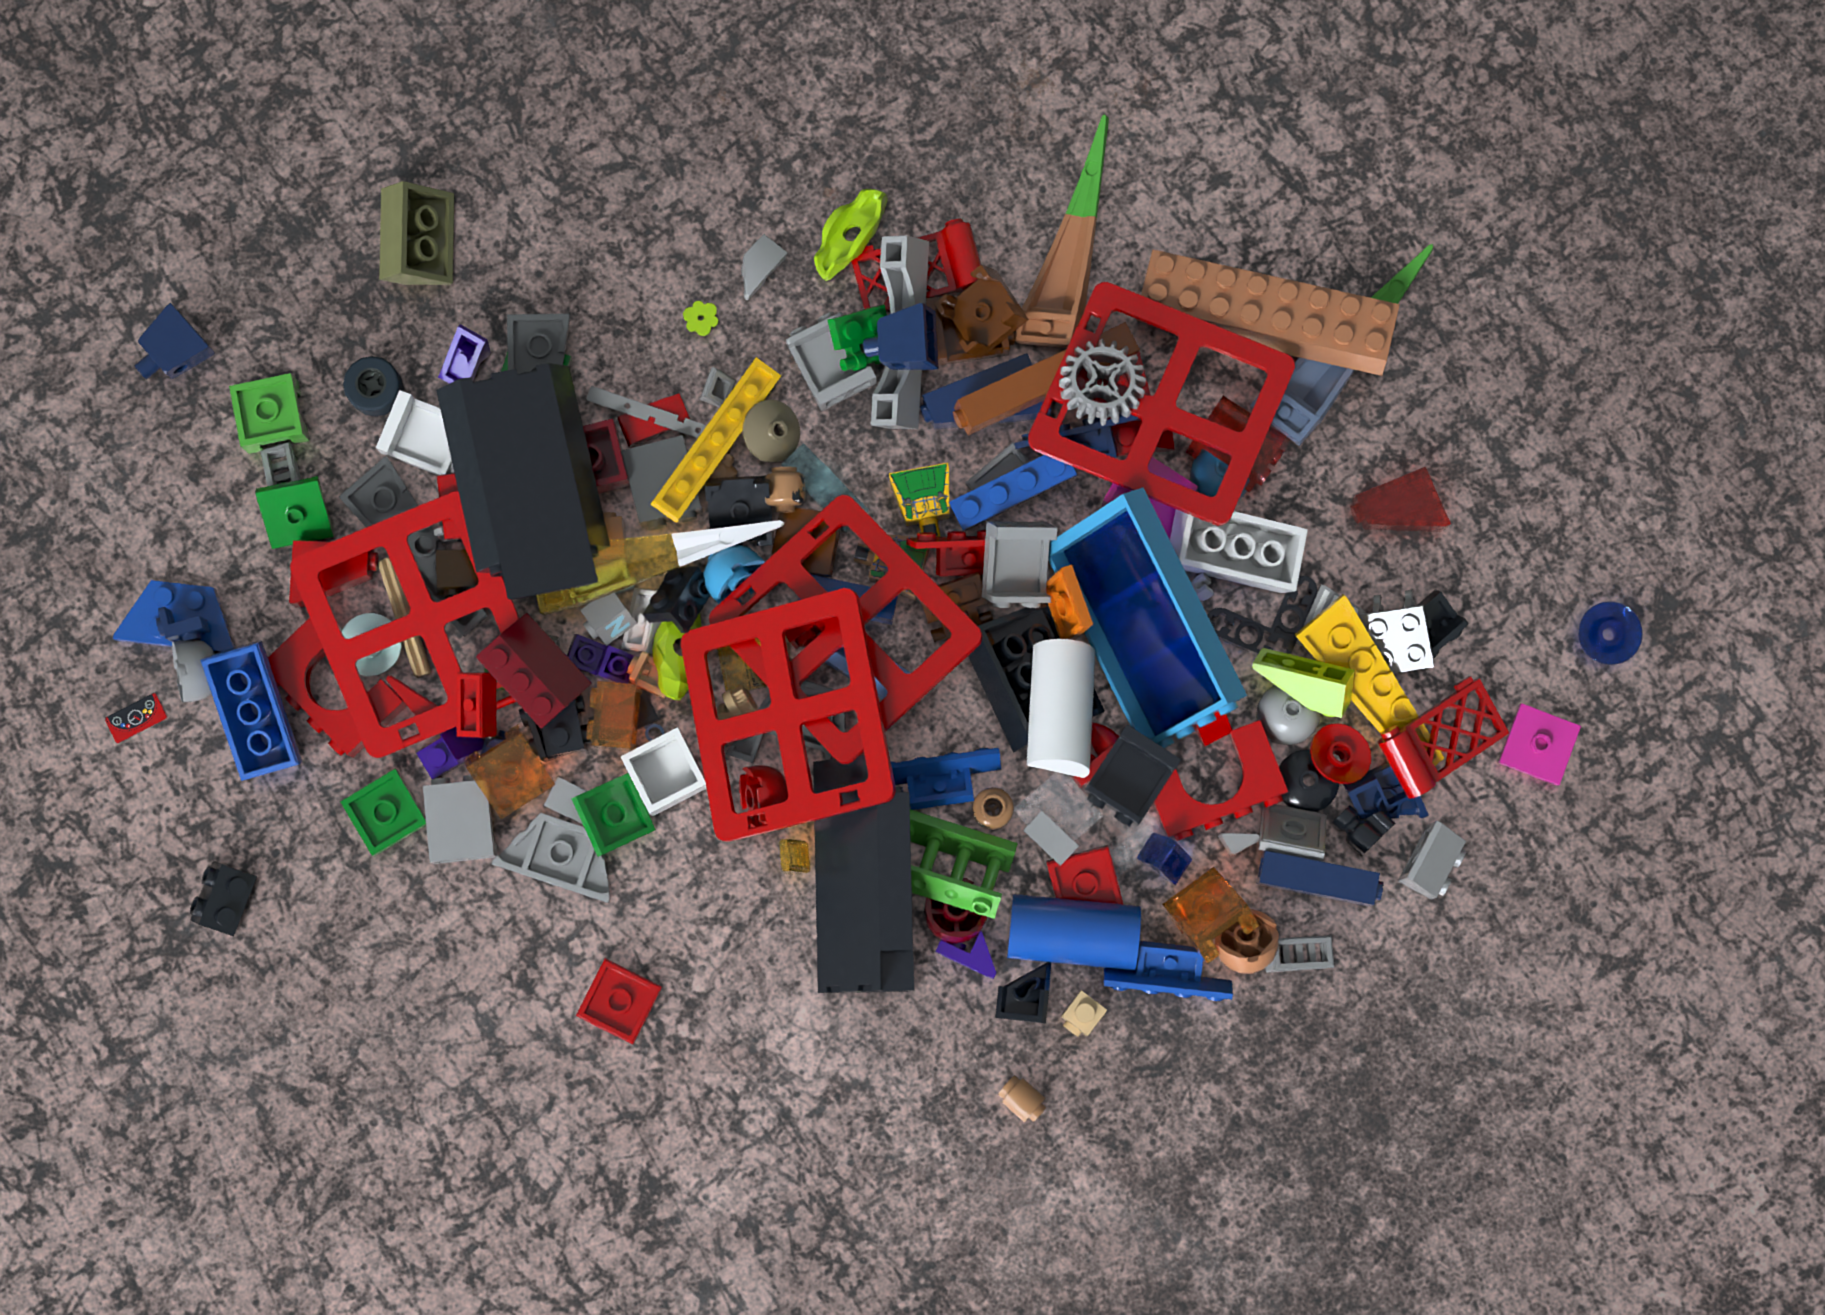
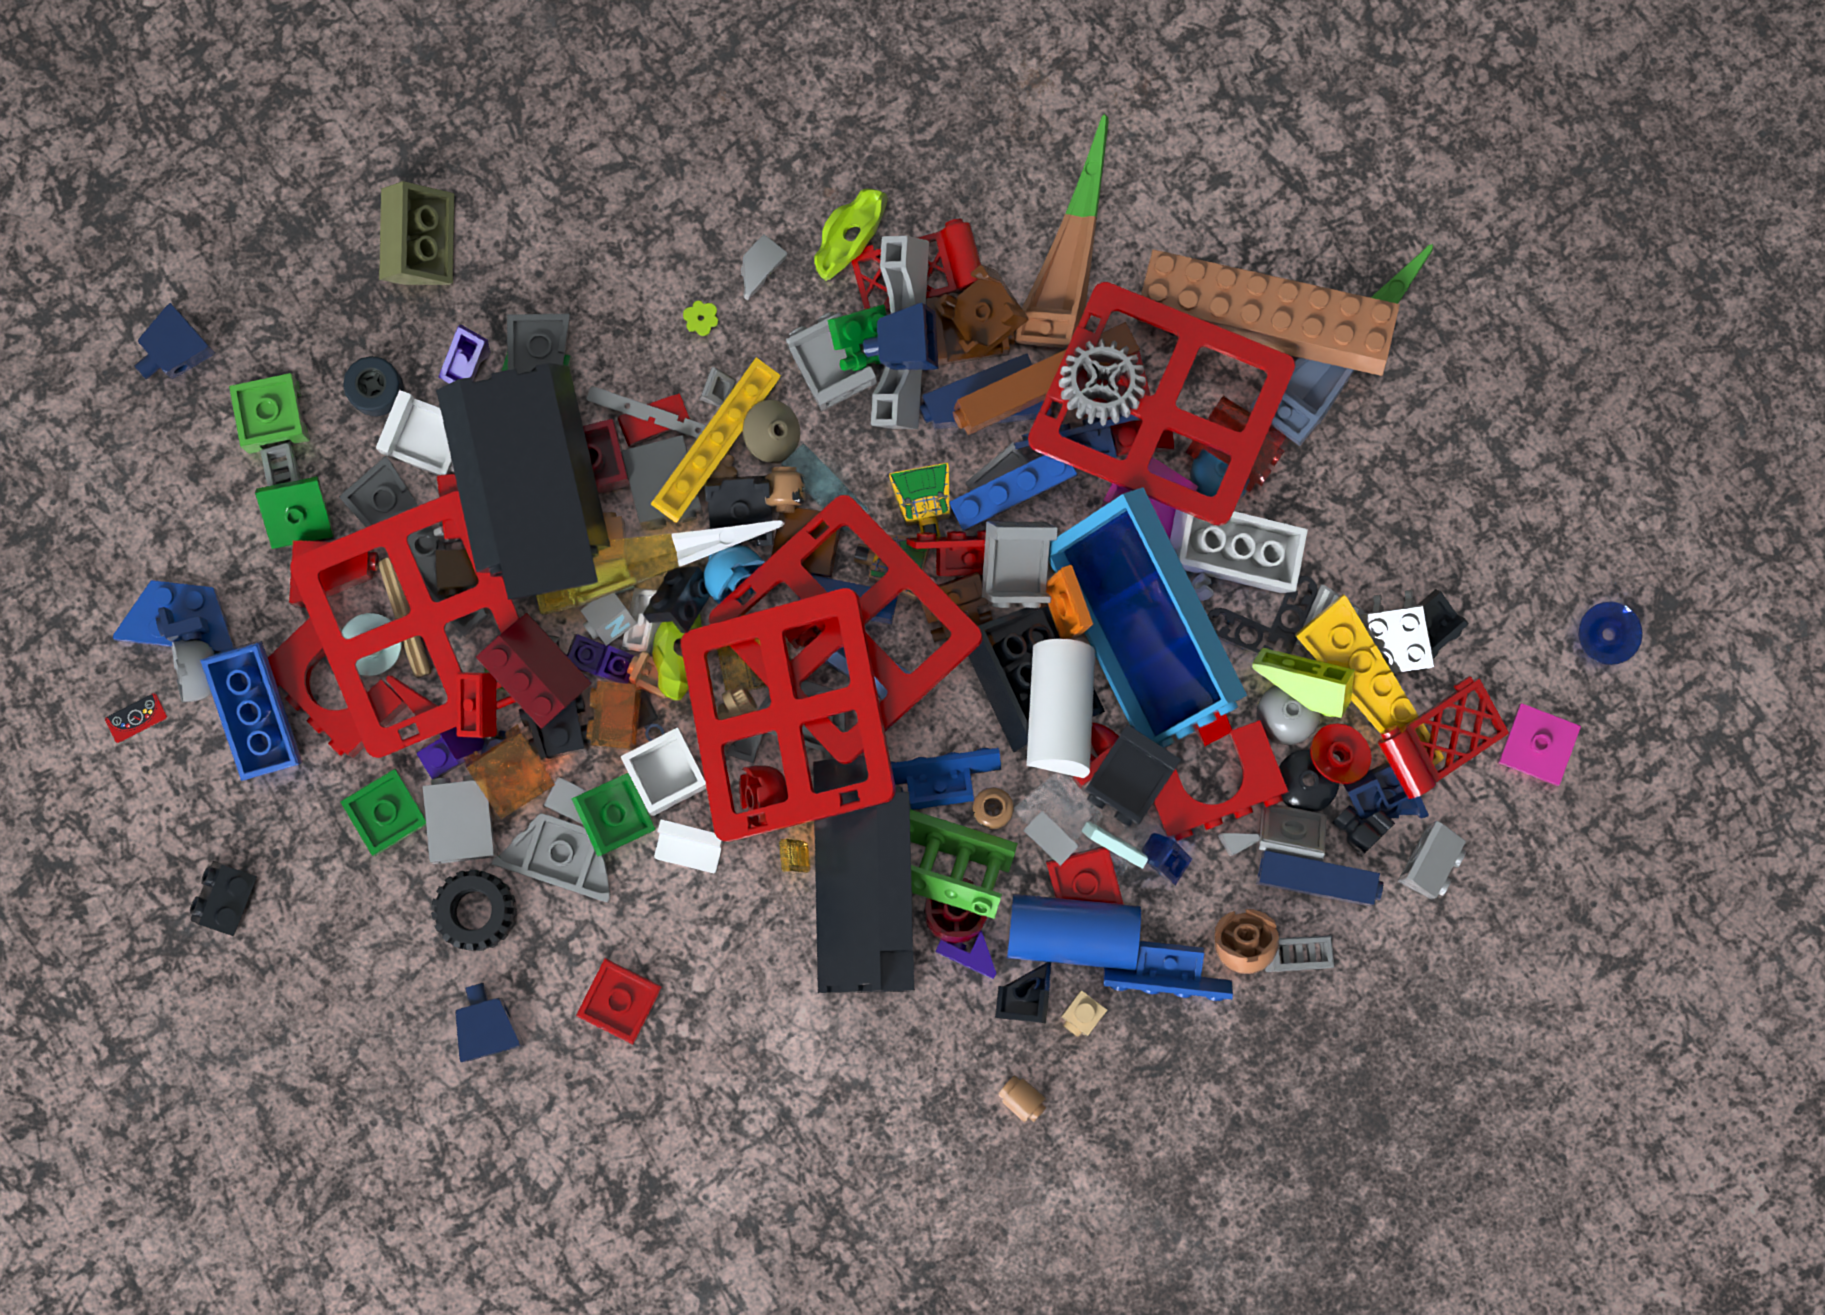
clear orange panel [1162,867,1259,964] -> none
clear red slope [1350,467,1451,532] -> none
none -> black tyre [431,869,517,951]
none -> dark blue torso [455,983,524,1062]
none -> white panel [654,820,724,873]
none -> light aqua tile [1082,821,1148,869]

